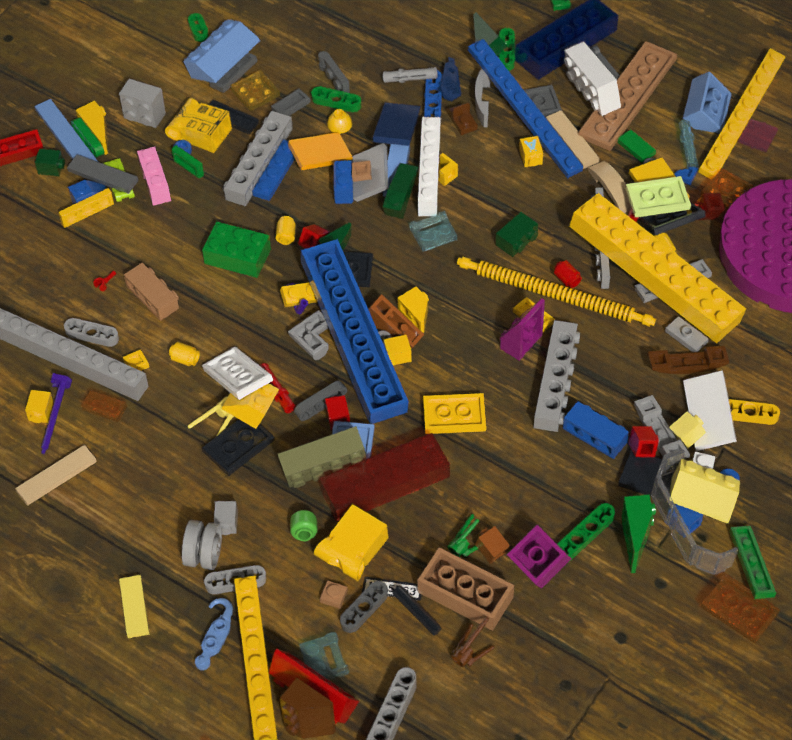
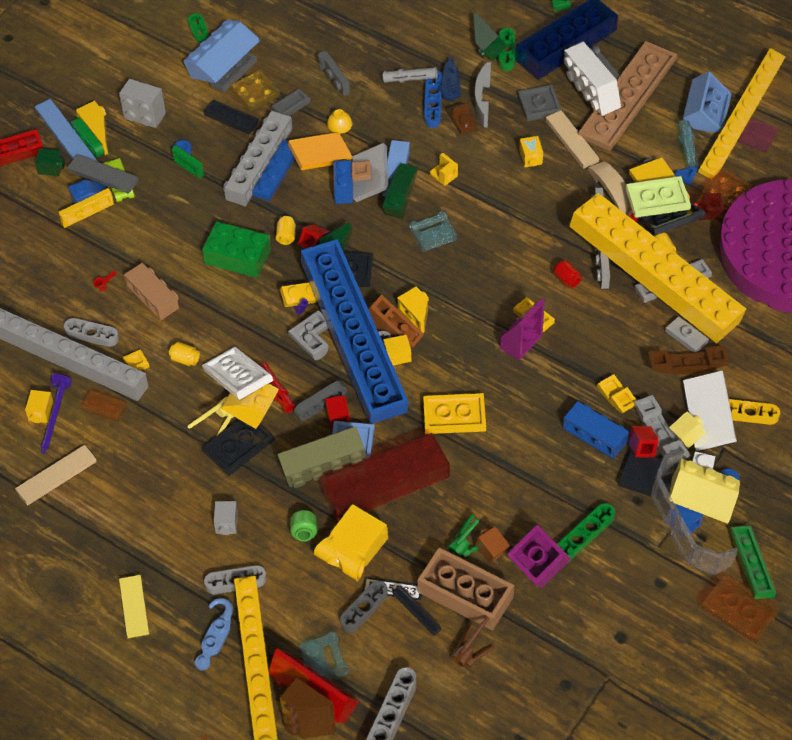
bright pink arch [137,147,171,206] -> none
yellow piece [165,98,232,153] -> none
light grey wheel [182,520,222,570] -> none
green beam [311,86,361,112] -> none
medium nougat plate [320,581,348,609] -> none
dark blue tile [373,103,420,146] -> none
white arch [418,117,441,216] -> none
yellow hose [457,257,656,327] -> none
blue plate [468,39,583,178] -> none
dark green brick [496,212,538,257] -> none
light grey brick [534,320,580,432] -> none
green tile [617,130,656,163] -> none
green slope [621,495,656,573] -> none
none -> yellow slope [597,374,637,414]

